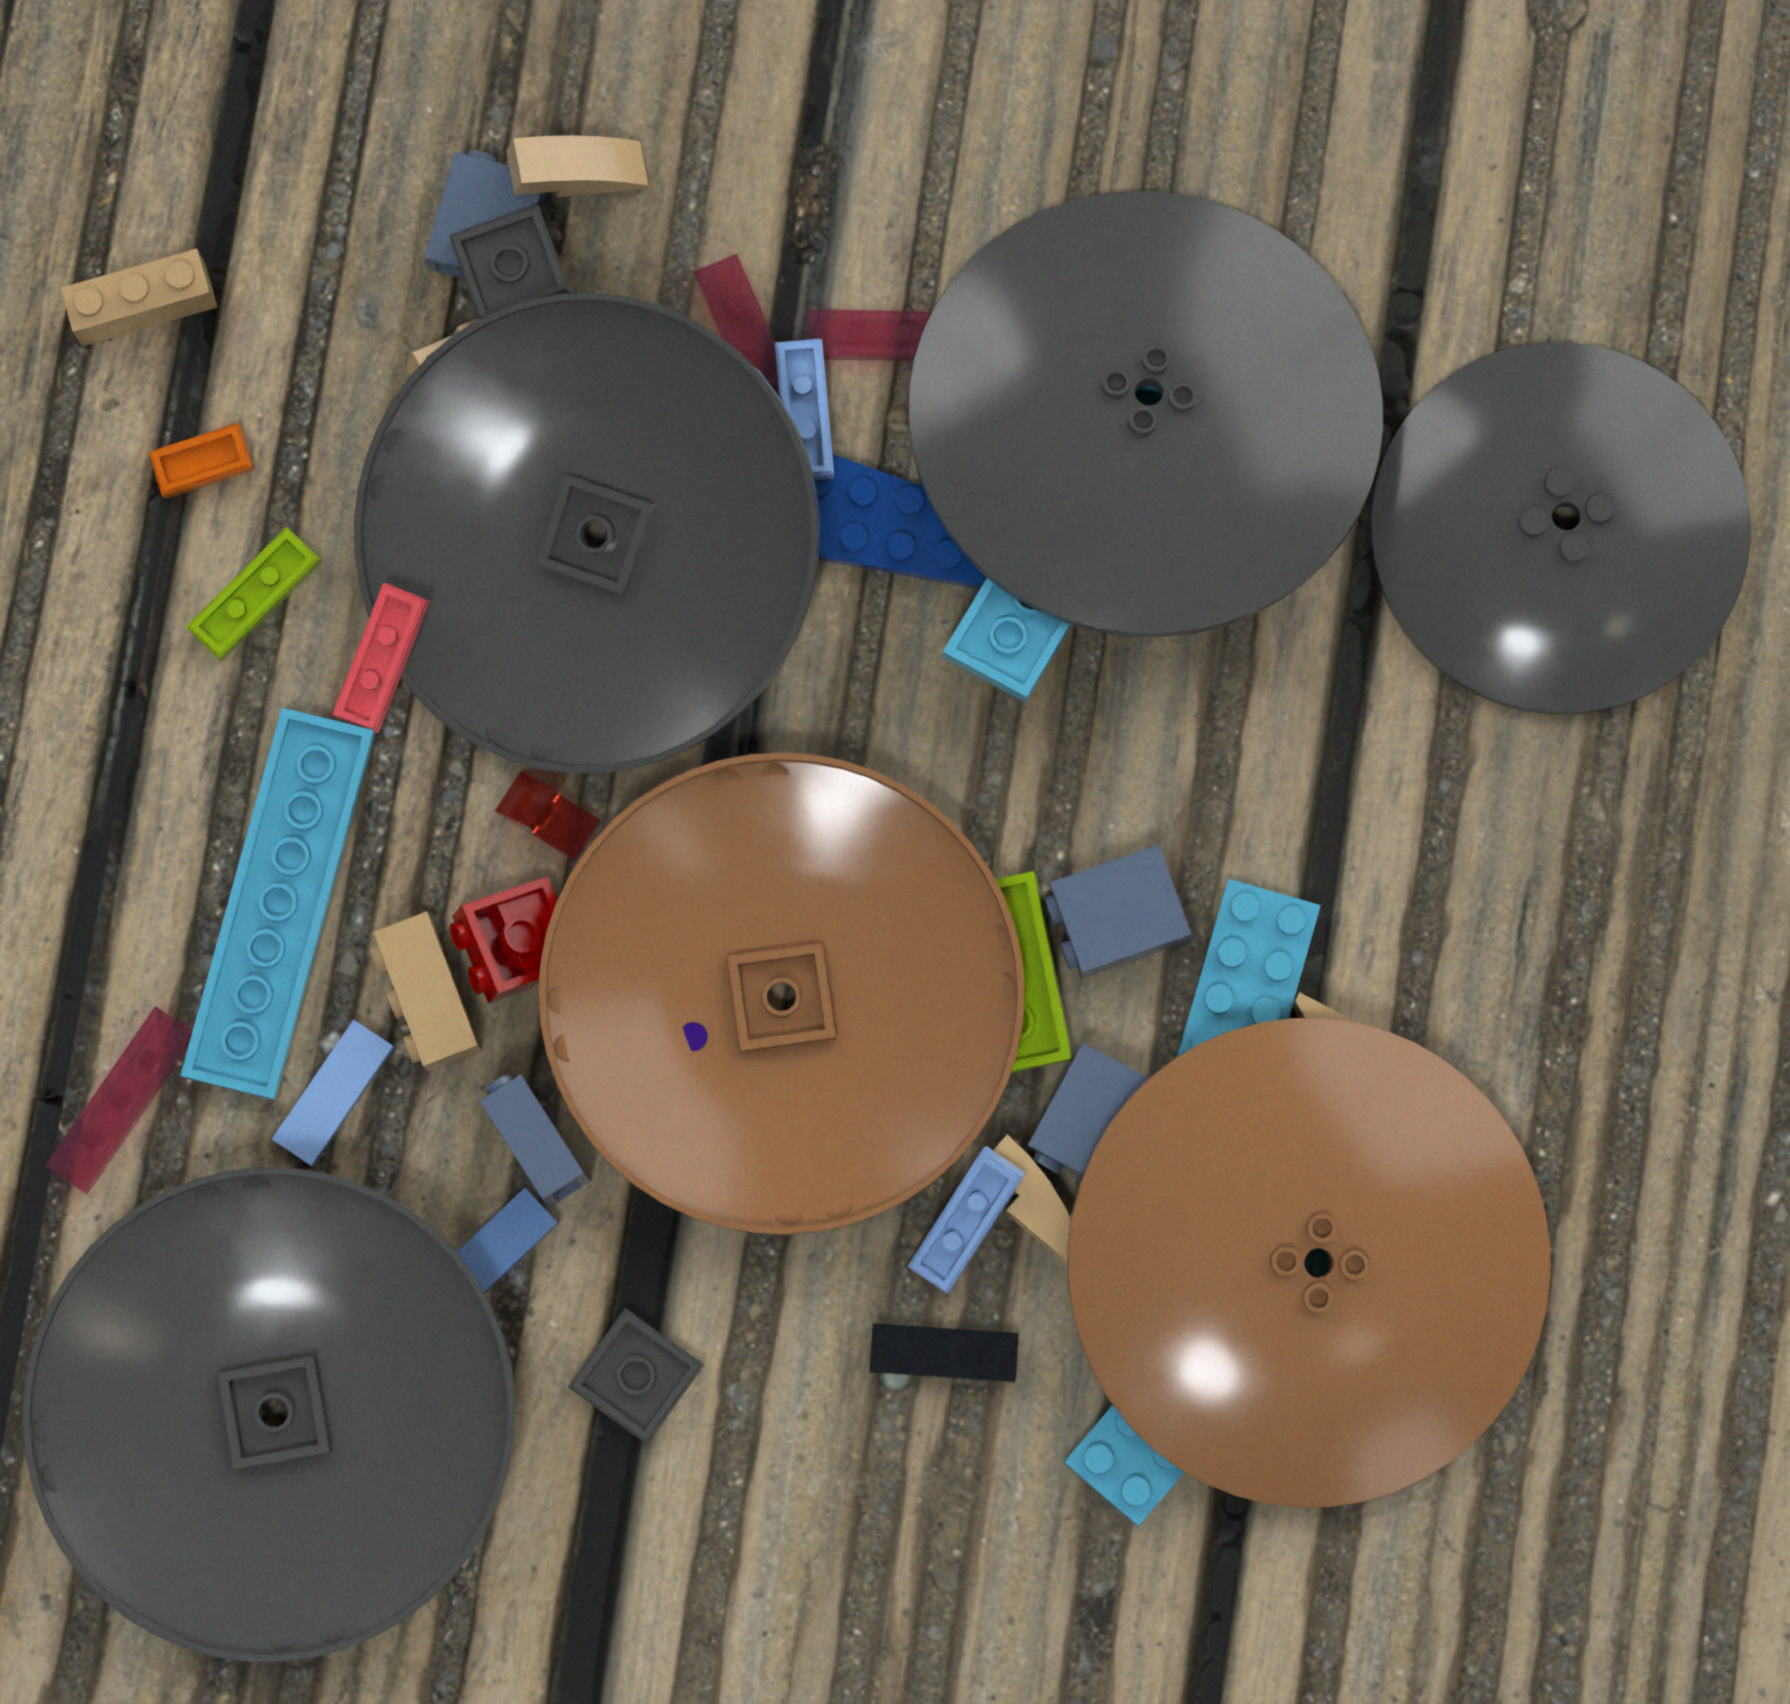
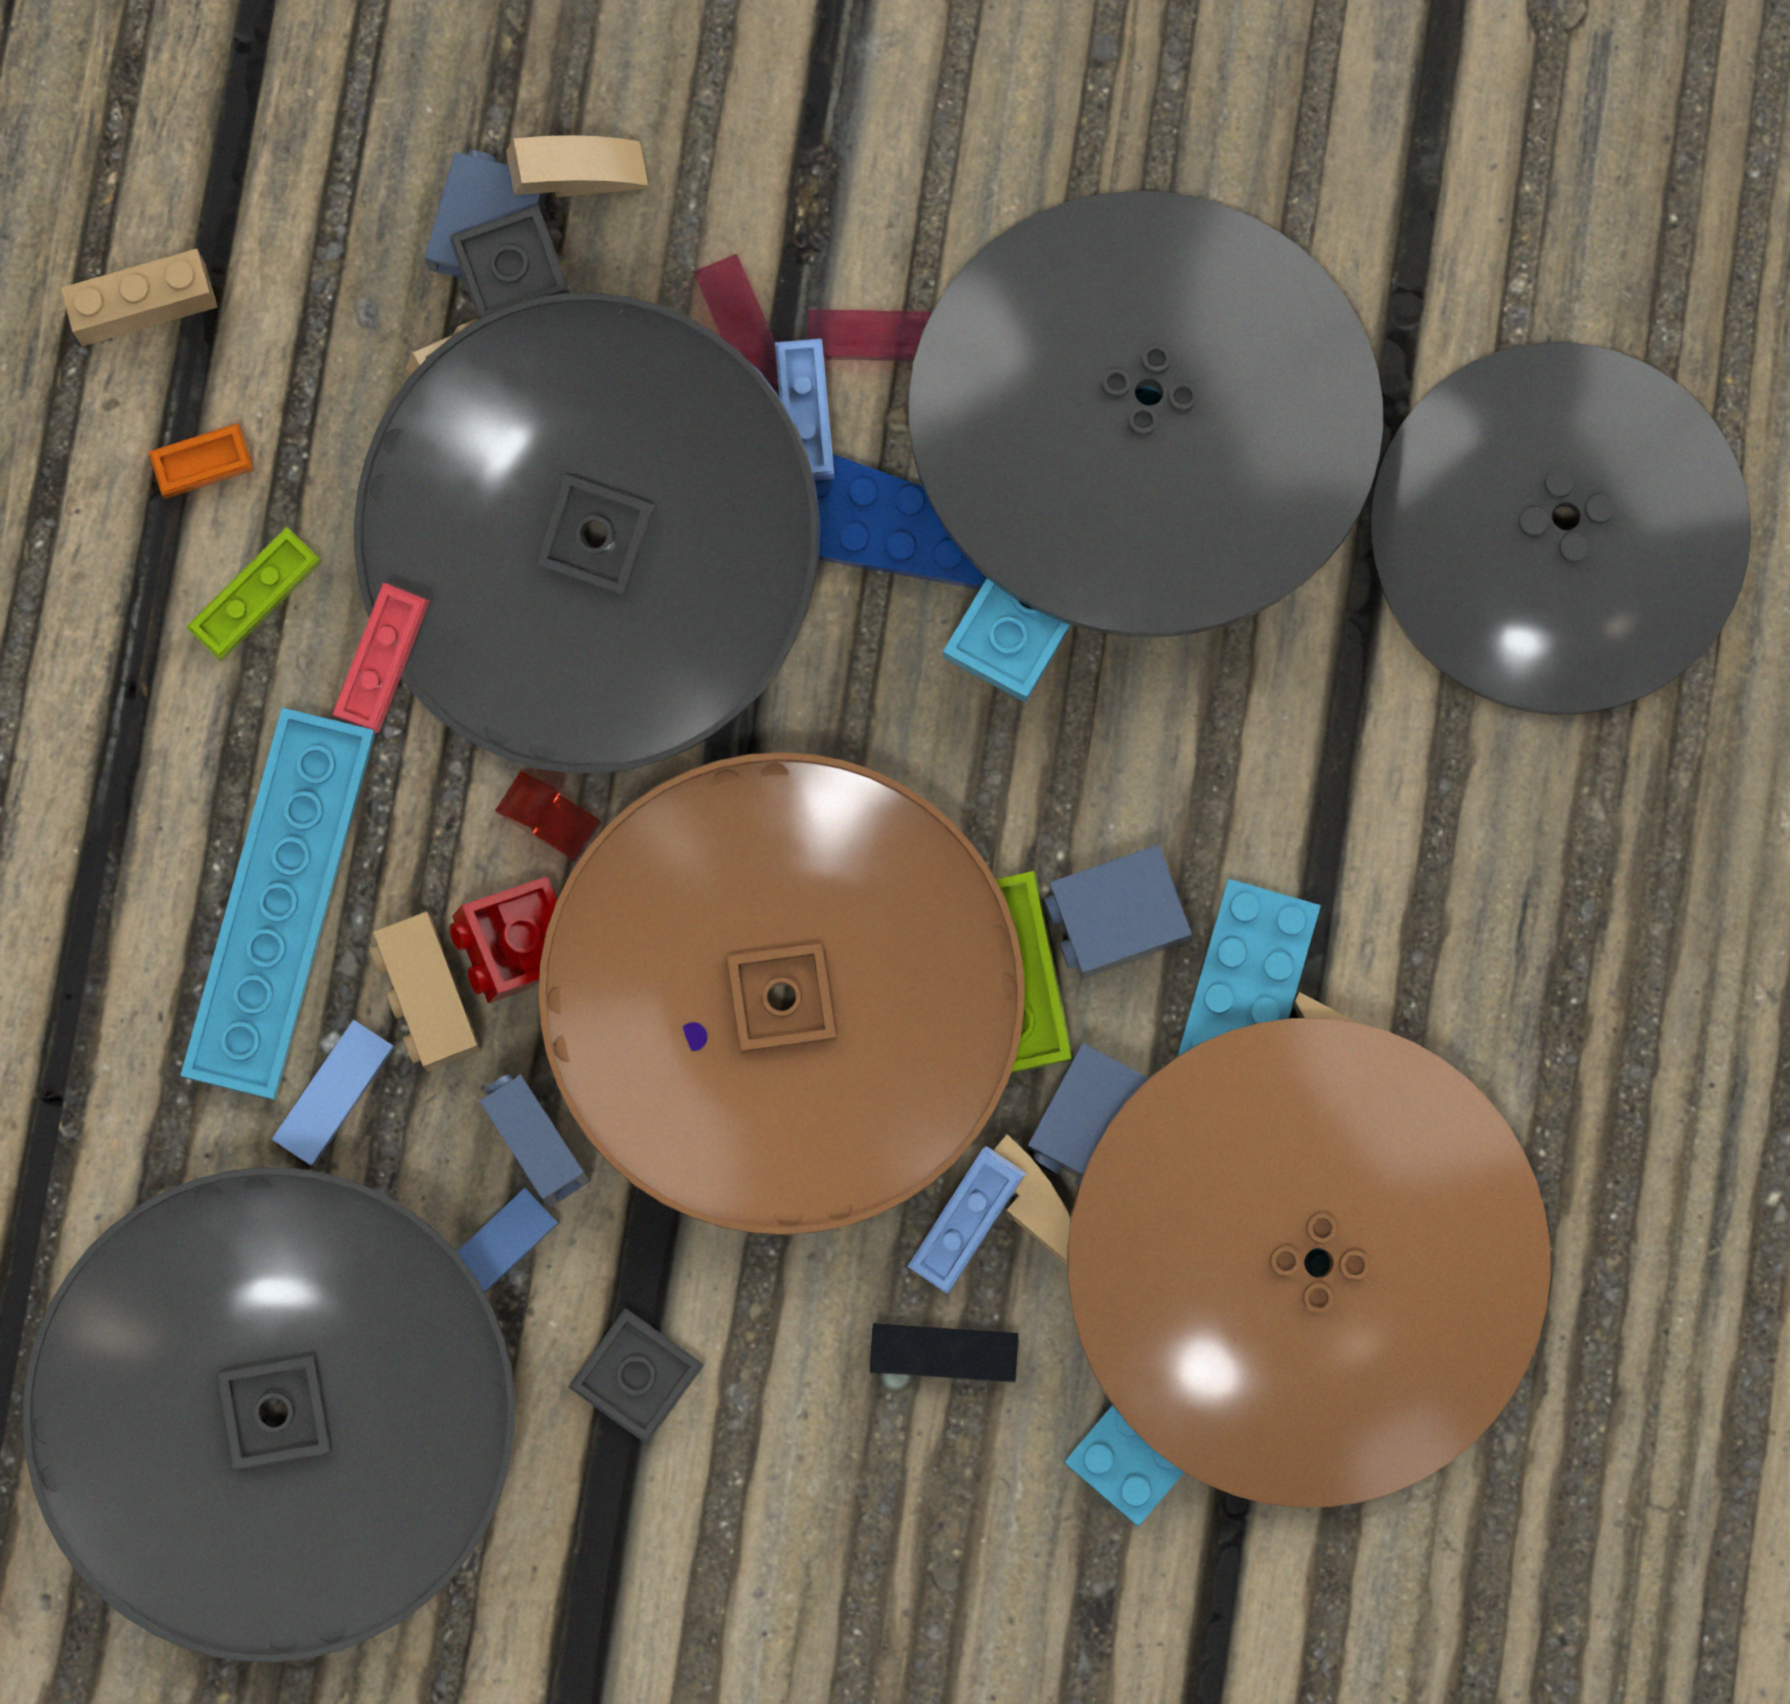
clear pink plate [45,1006,192,1194] -> none

